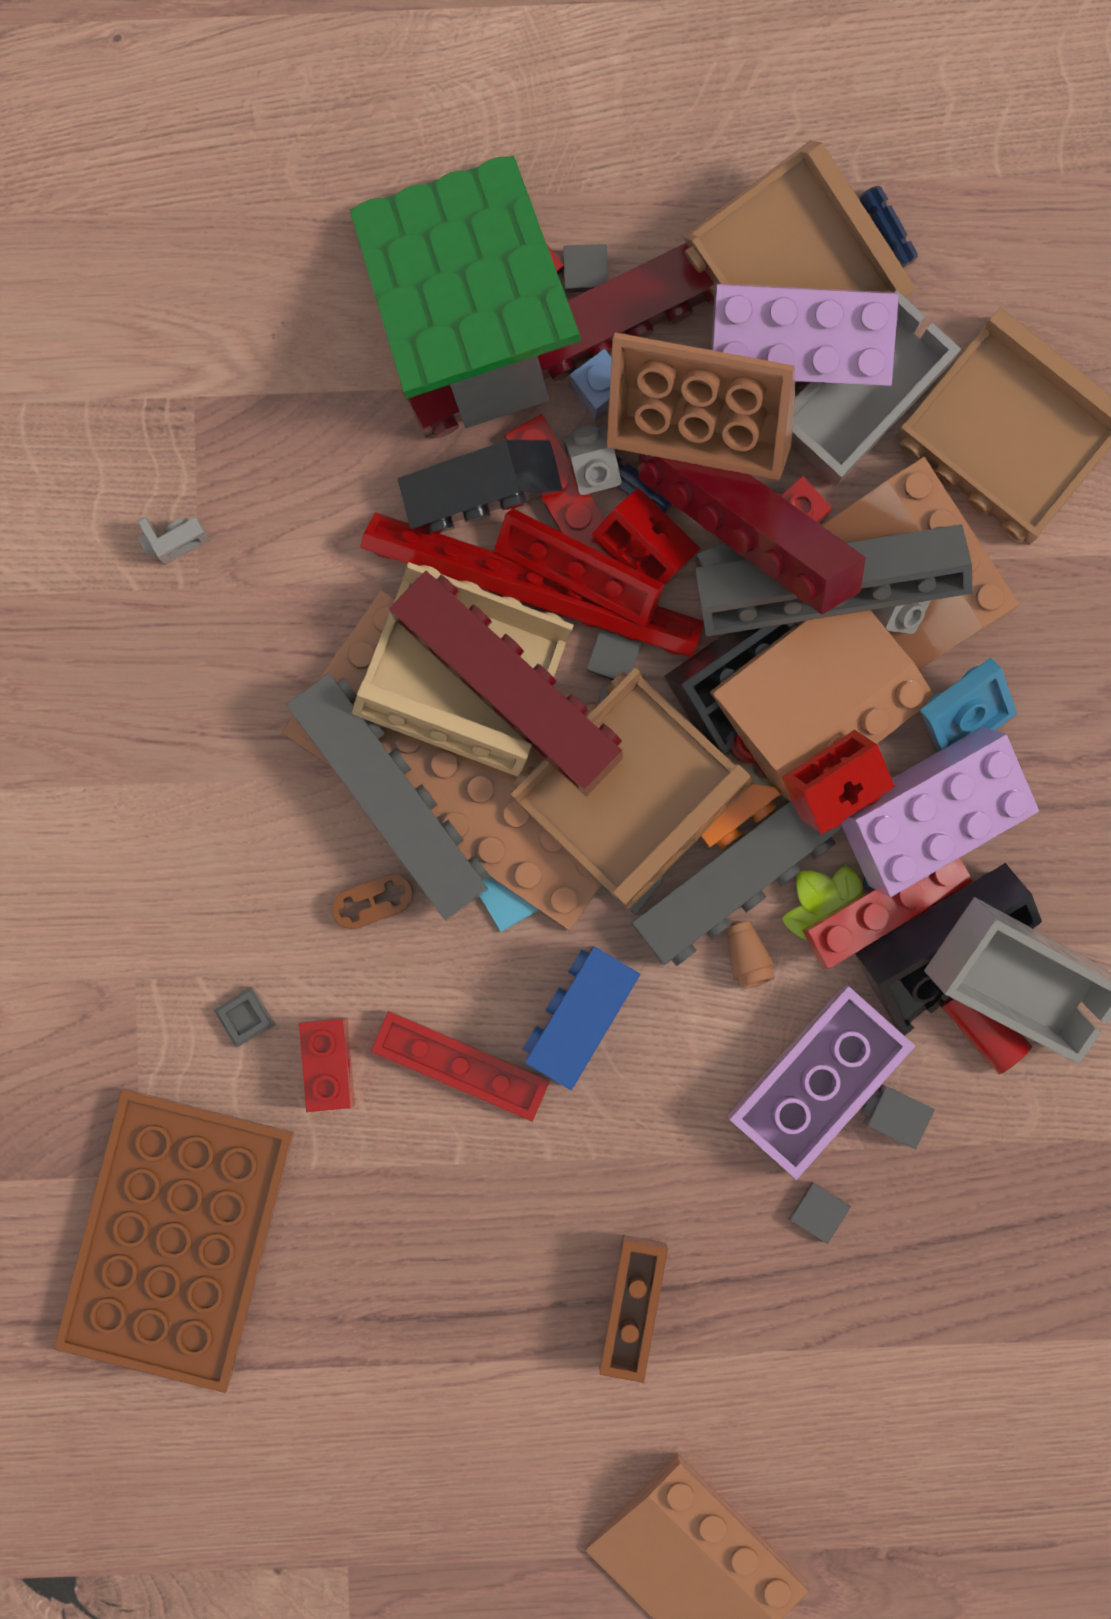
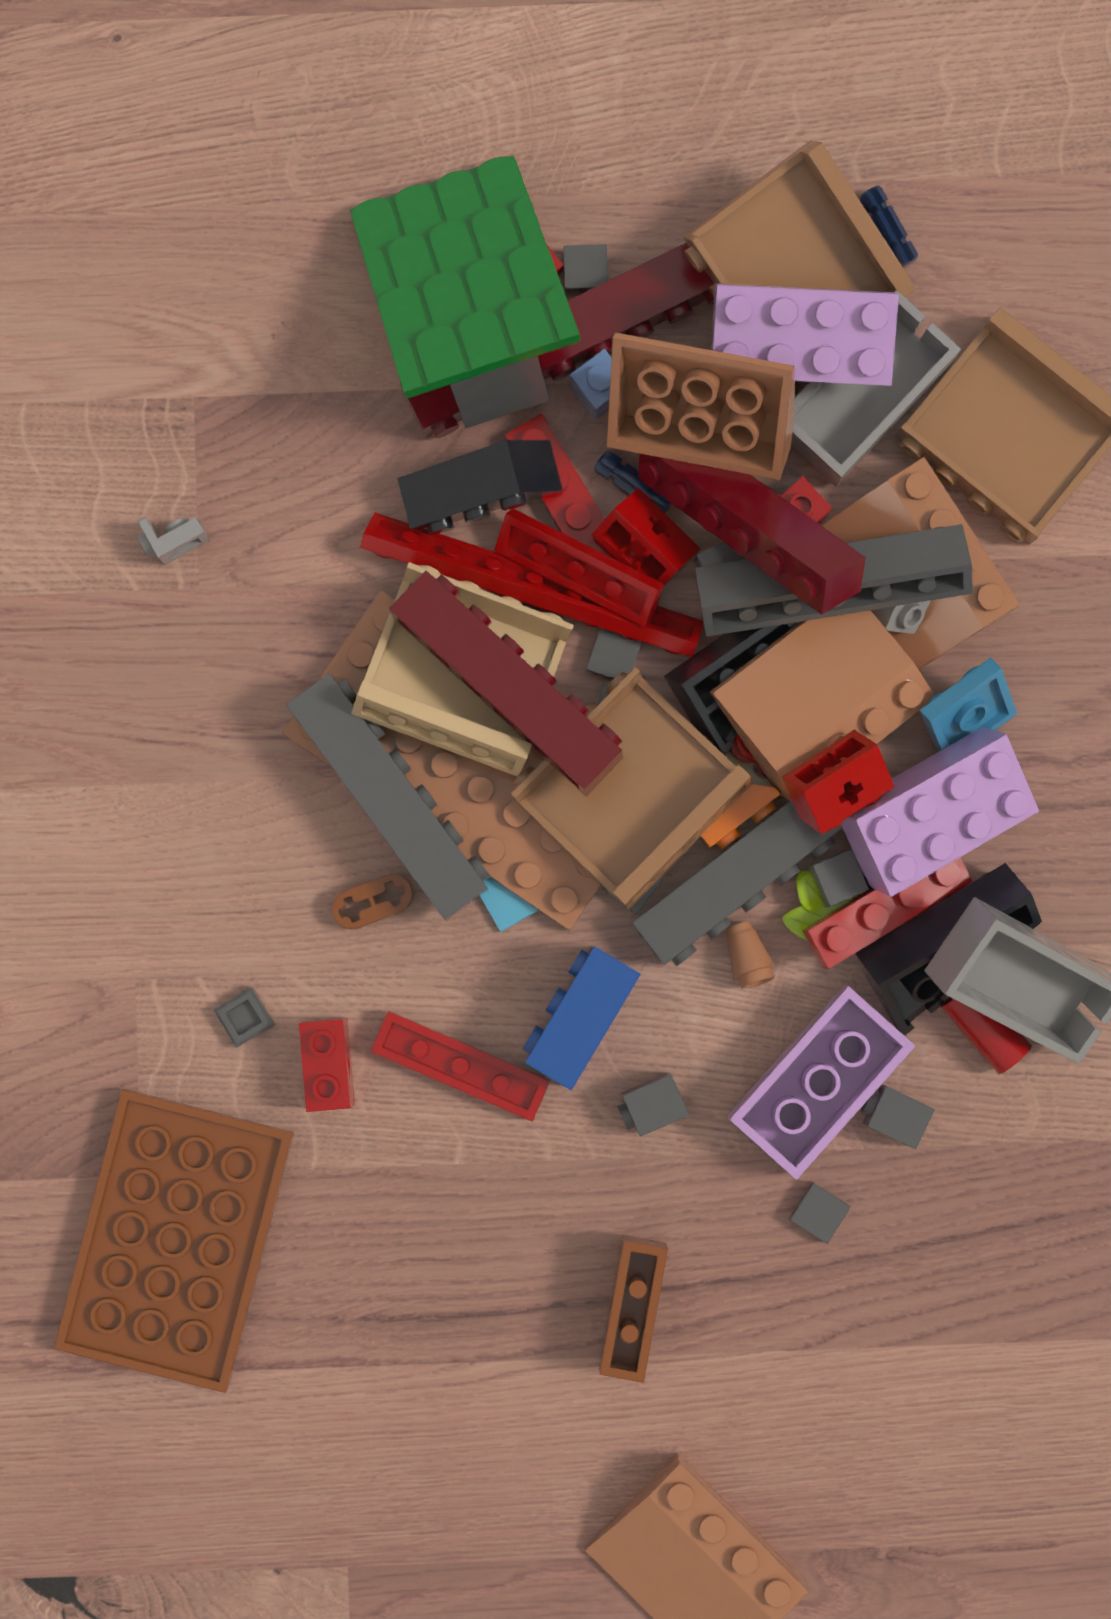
light grey bracket [563,426,622,495] -> none
none -> dark grey brick [618,1072,689,1137]
none -> dark grey tile [809,849,869,907]

